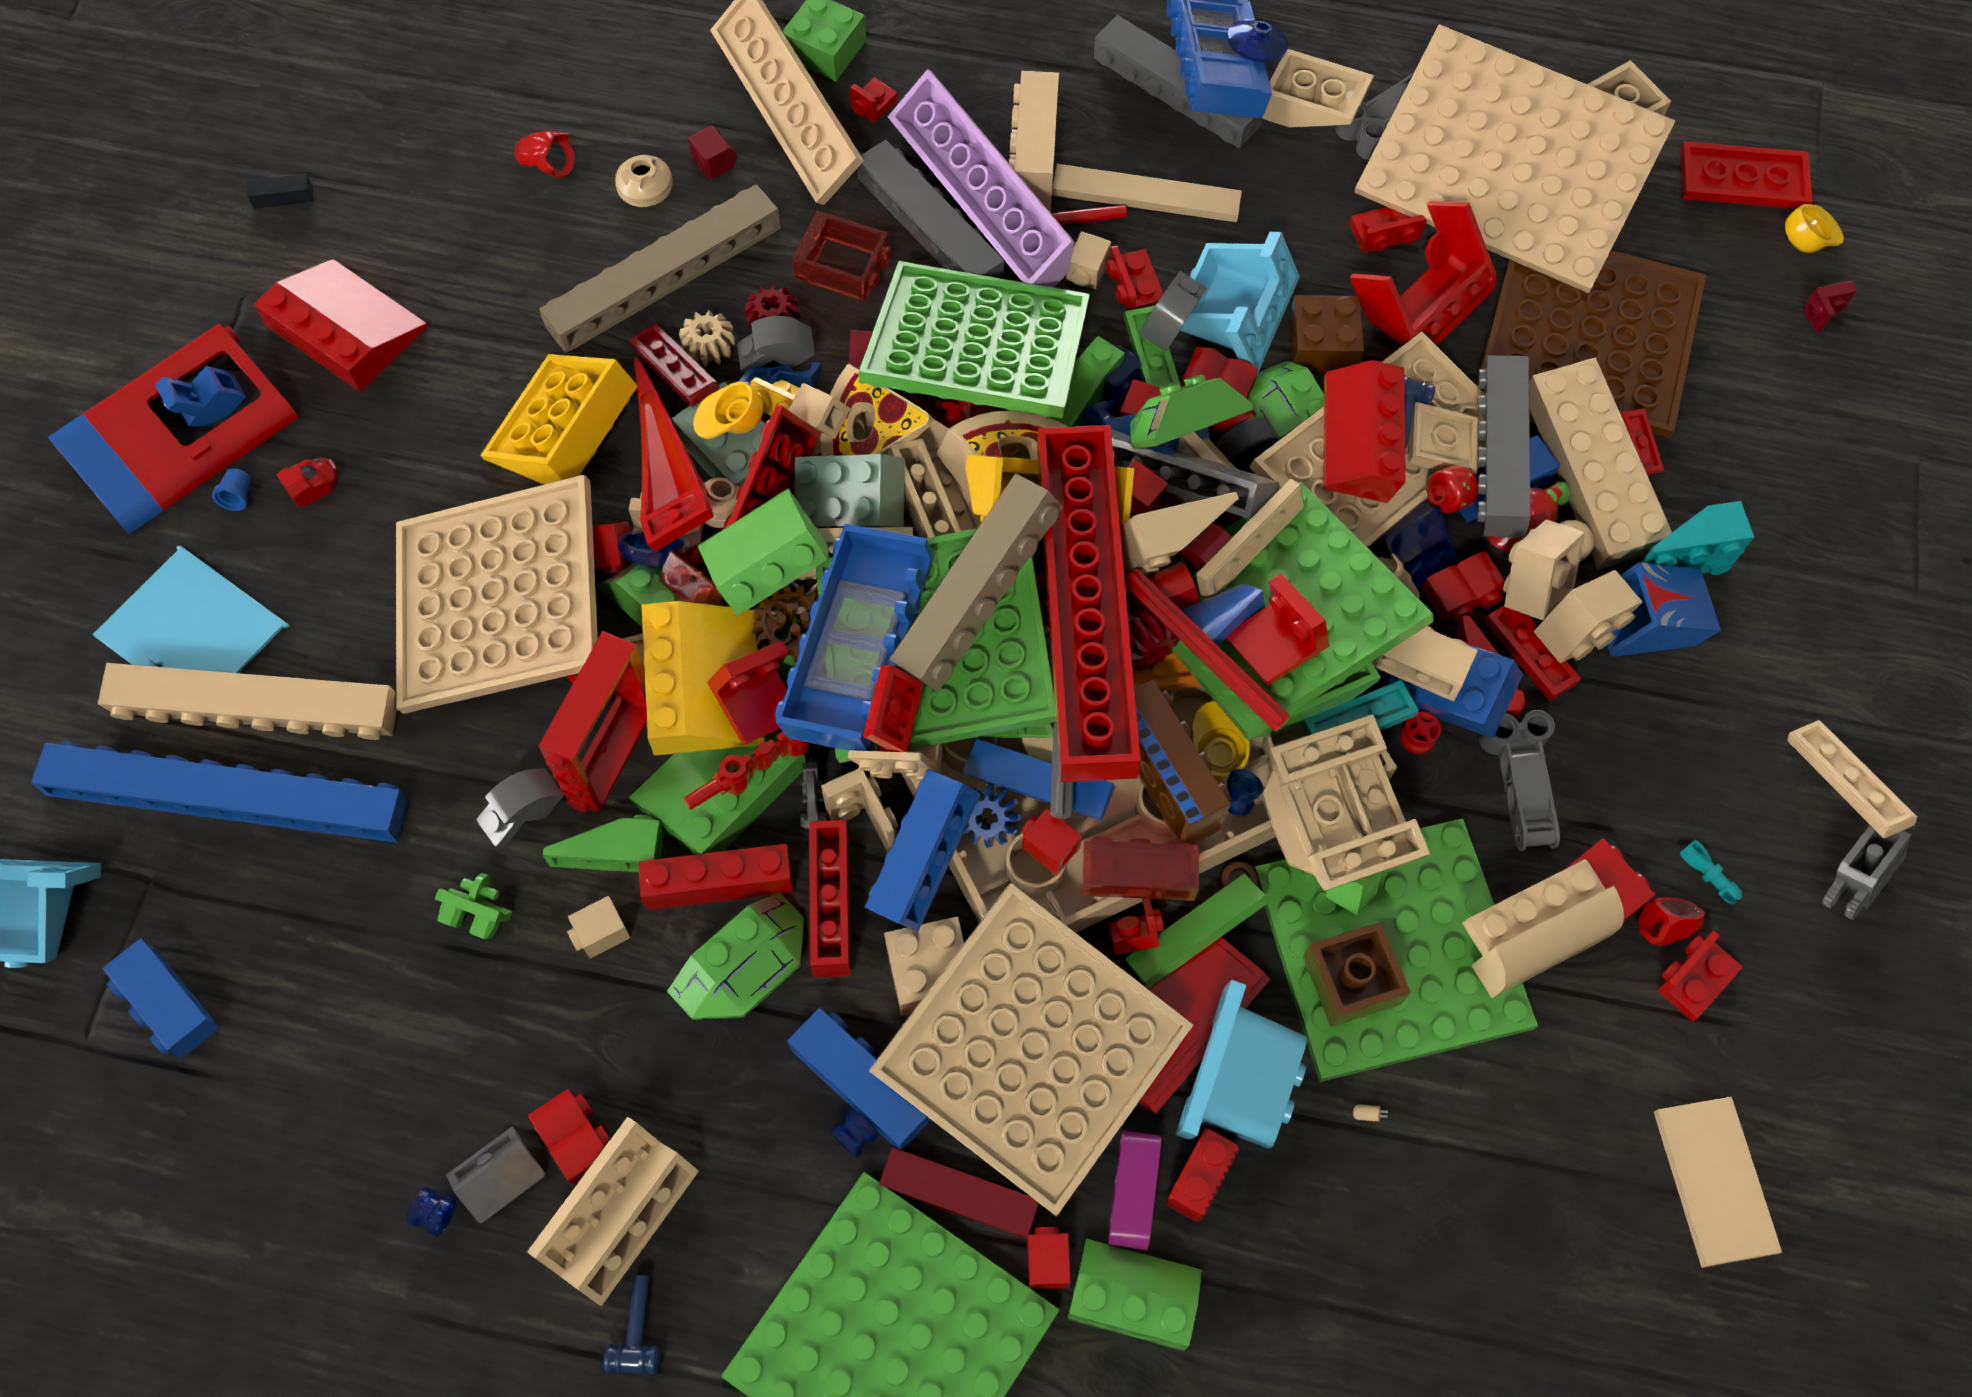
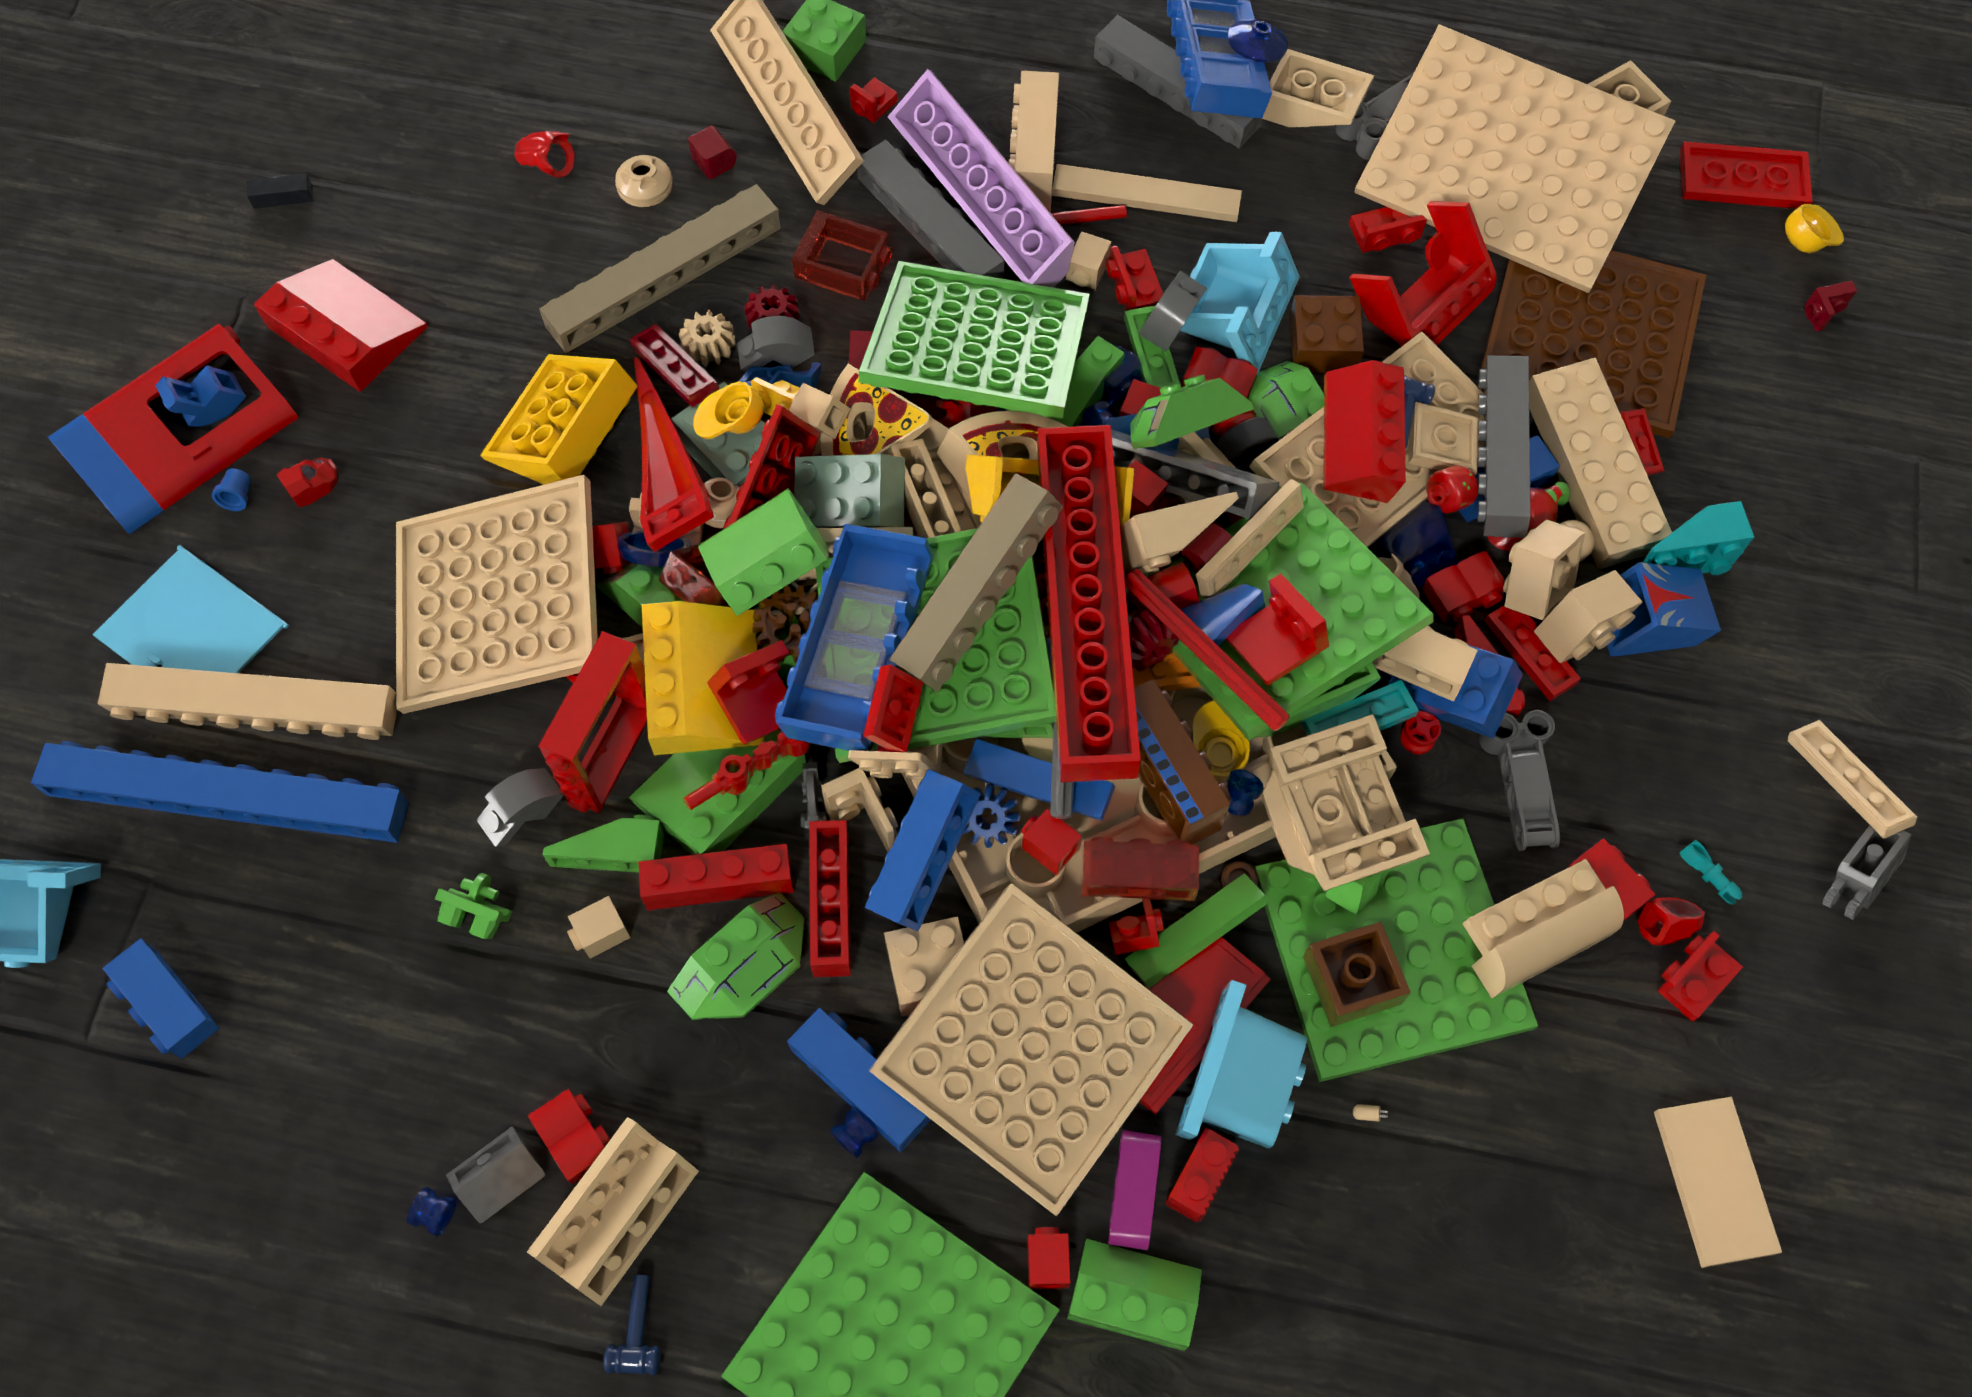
dark red tile [879,1147,1039,1240] -> none

